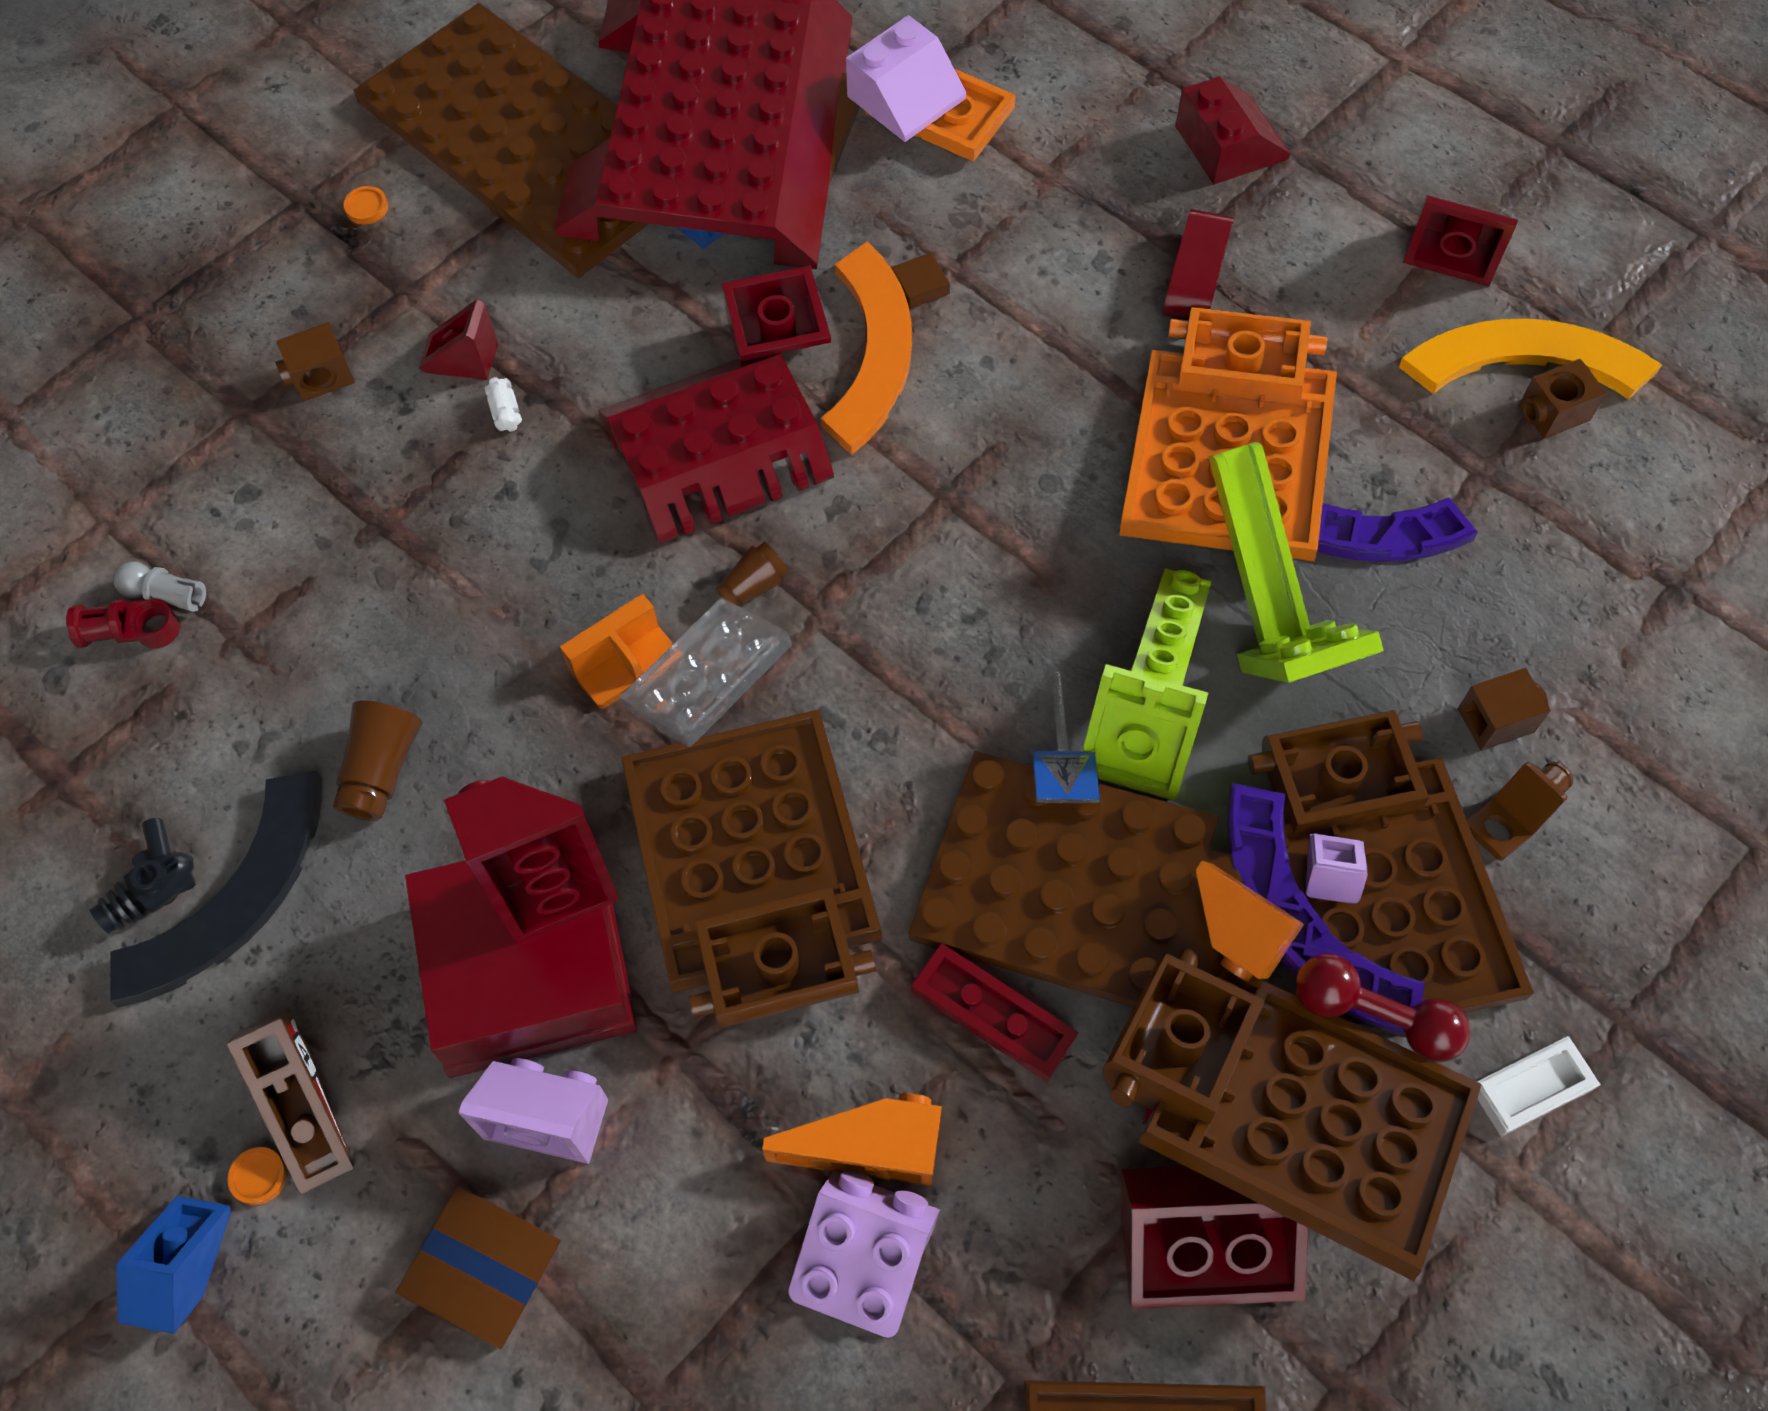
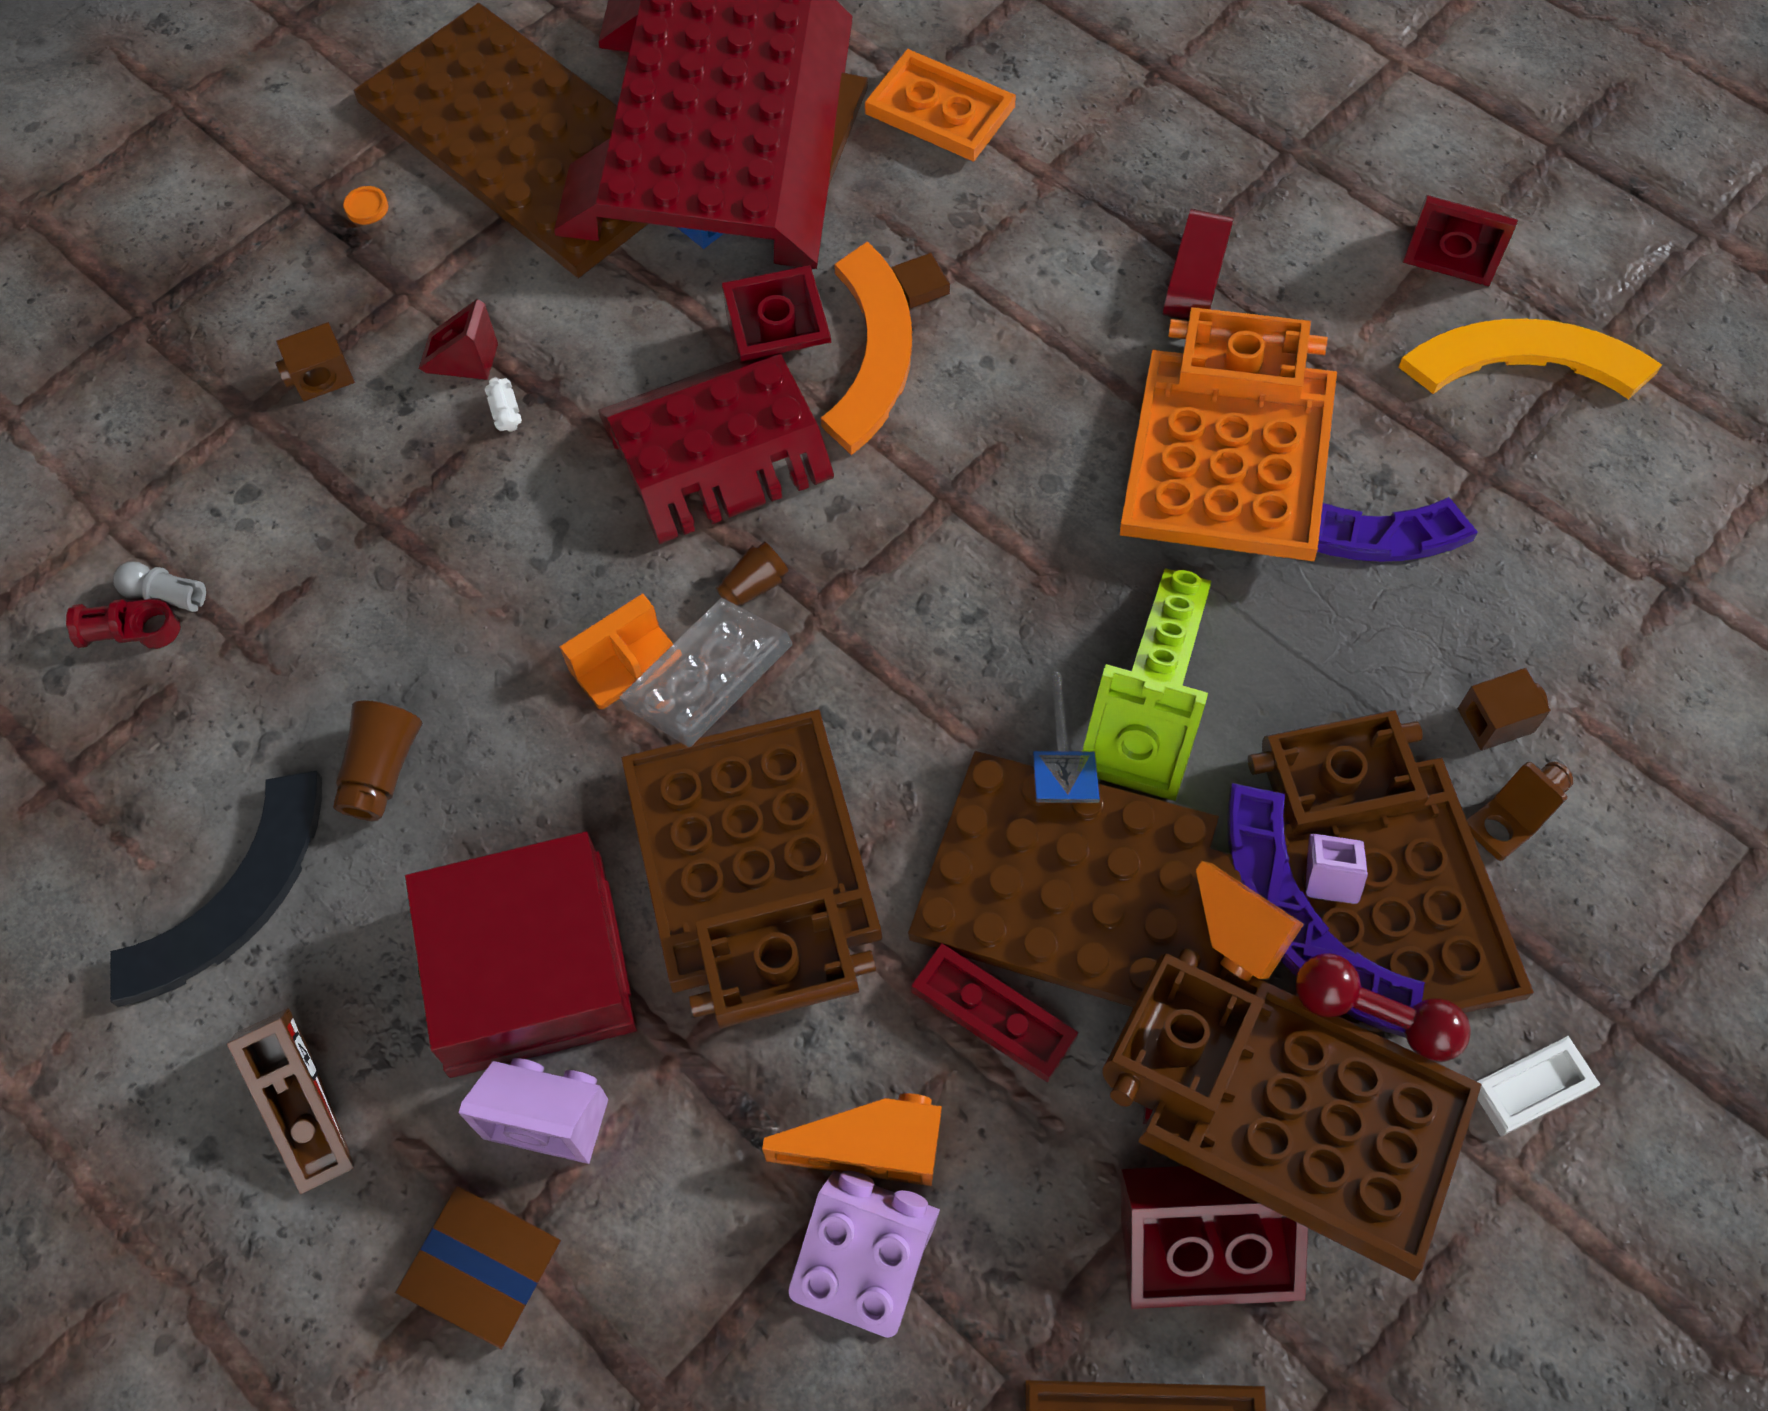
black piece [89,818,196,934] -> none
blue slope [116,1196,230,1334] -> none
orange piece [227,1147,287,1206] -> none
dark red slope [444,776,620,943] -> none
lavender slope [846,15,966,142] -> none
dark red slope [1175,76,1290,185] -> none
lime bracket [1208,442,1384,683] -> none
reddish brown brick [1519,359,1607,439] -> none

